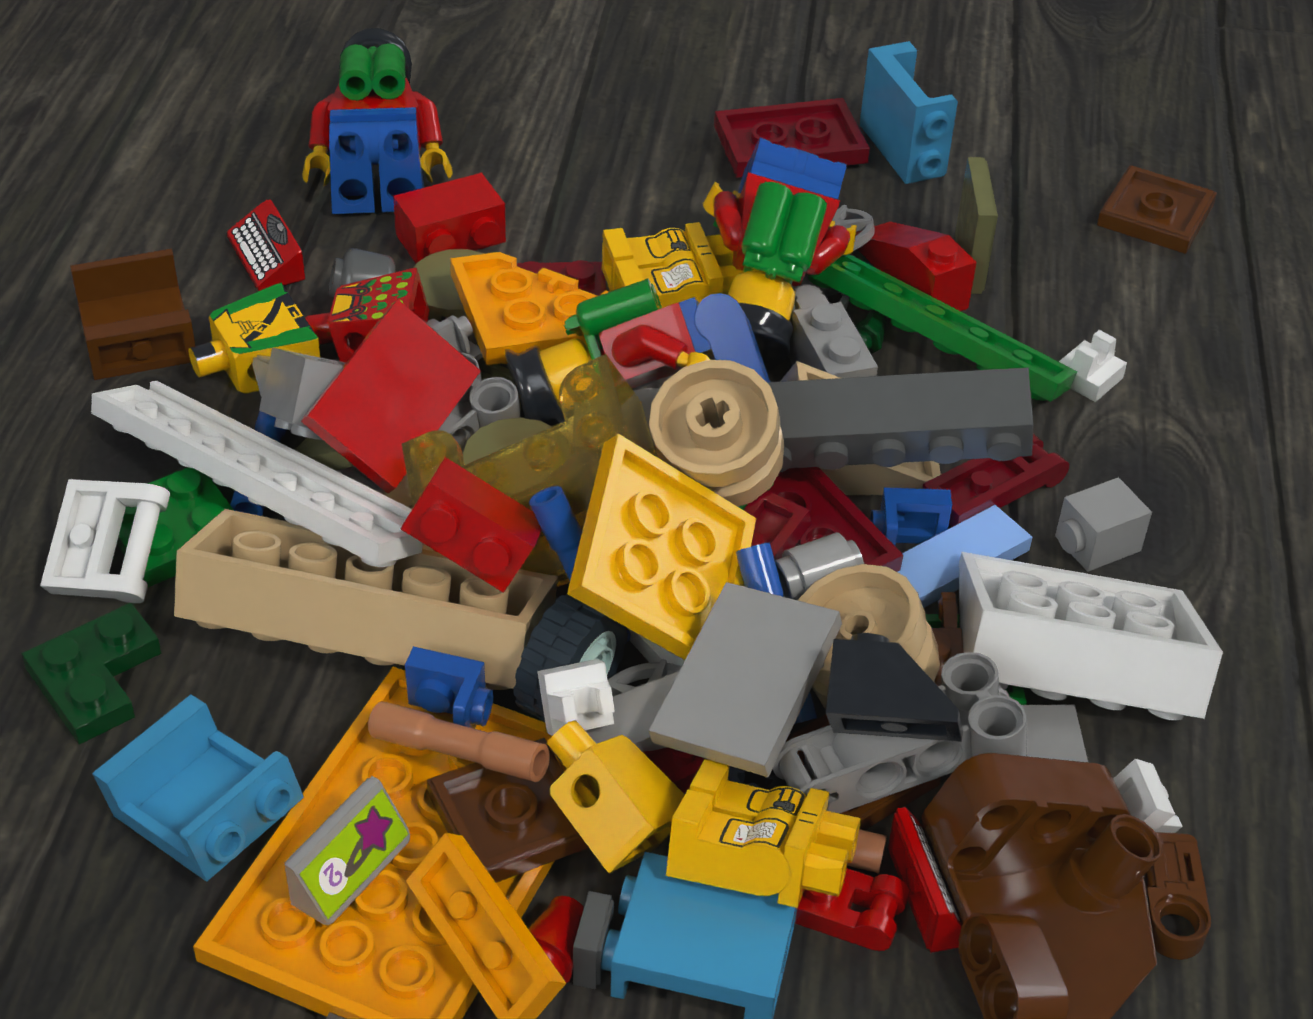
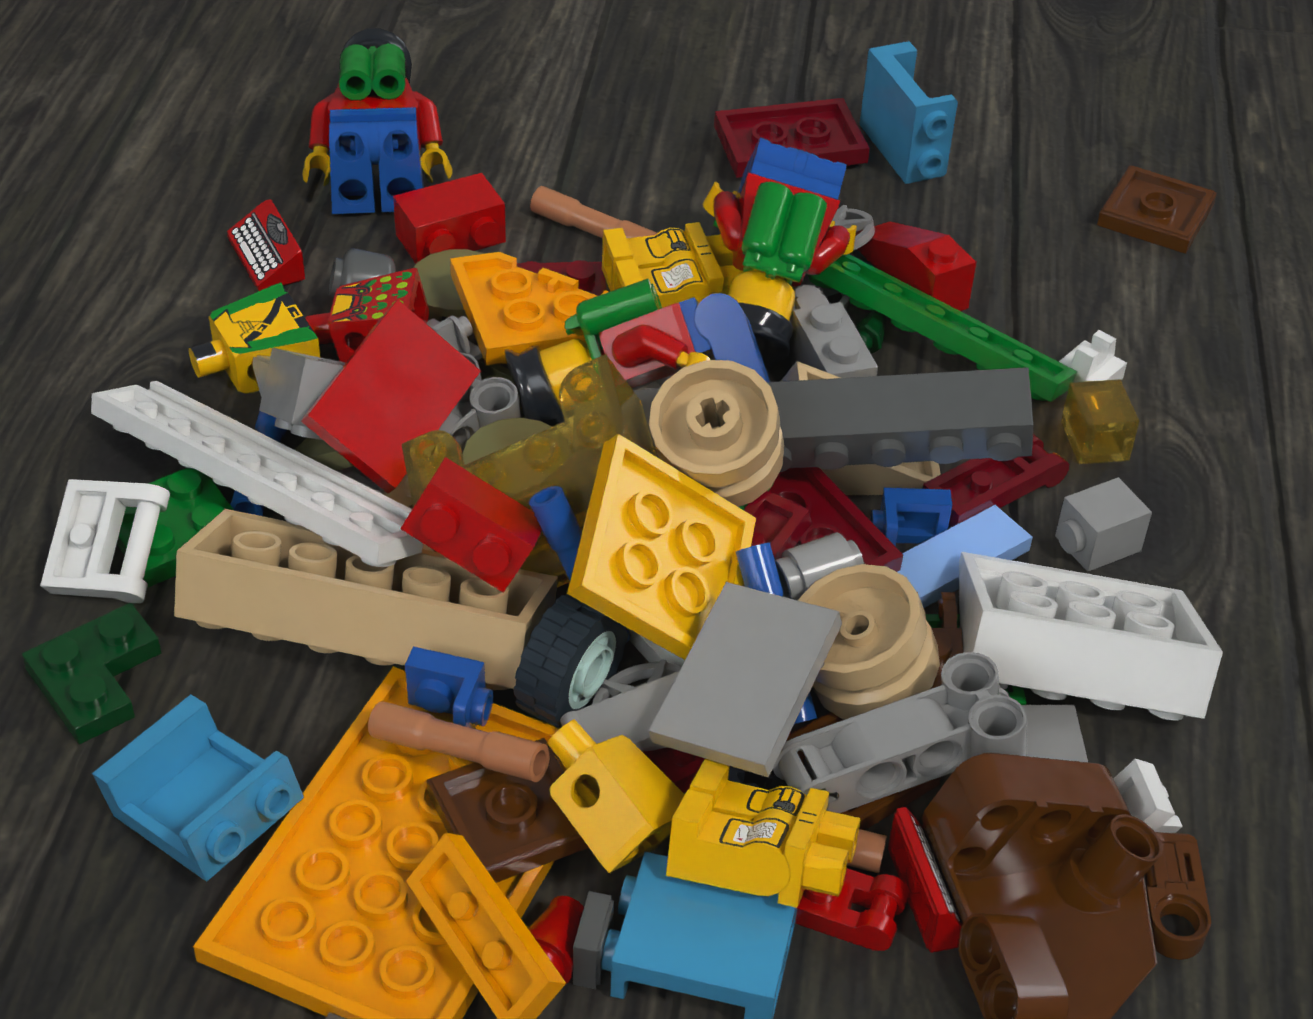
reddish brown panel [70,248,195,380] -> none
slope [284,776,410,925] -> none
white tile [537,659,615,736] -> none
black slope [826,633,963,742] -> none
olive tile [955,157,998,294] -> none
none -> nougat piece [530,186,657,239]
none -> clear yellow brick [1061,379,1140,464]

